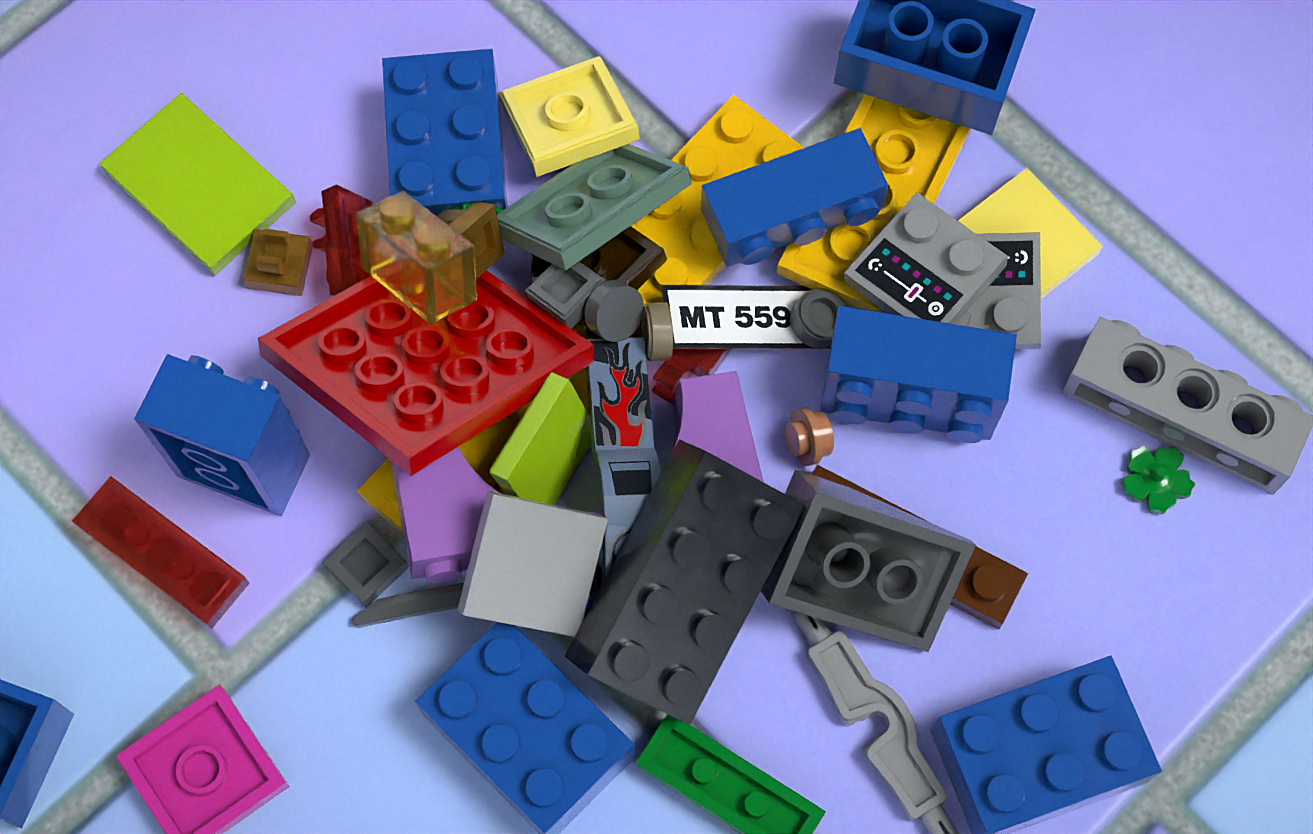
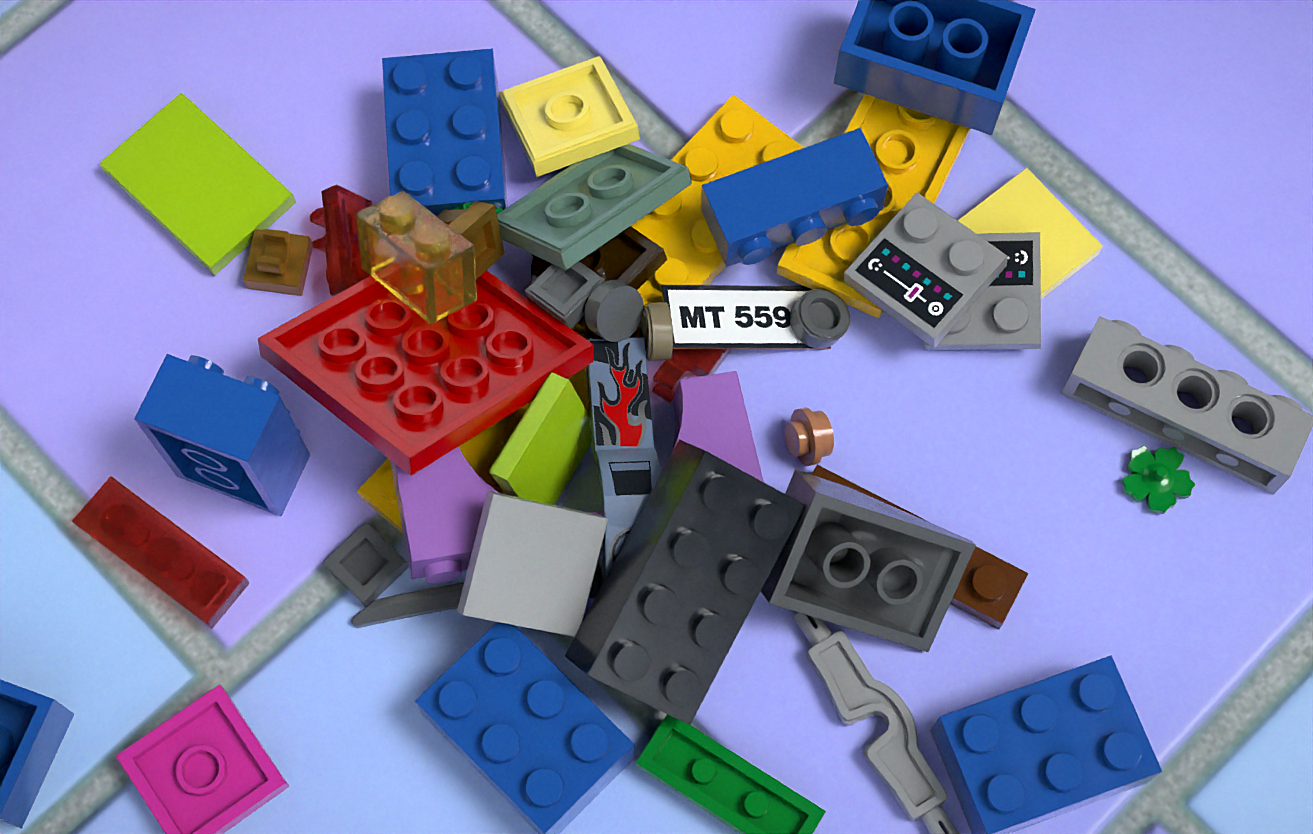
blue brick [820,306,1017,443] -> none

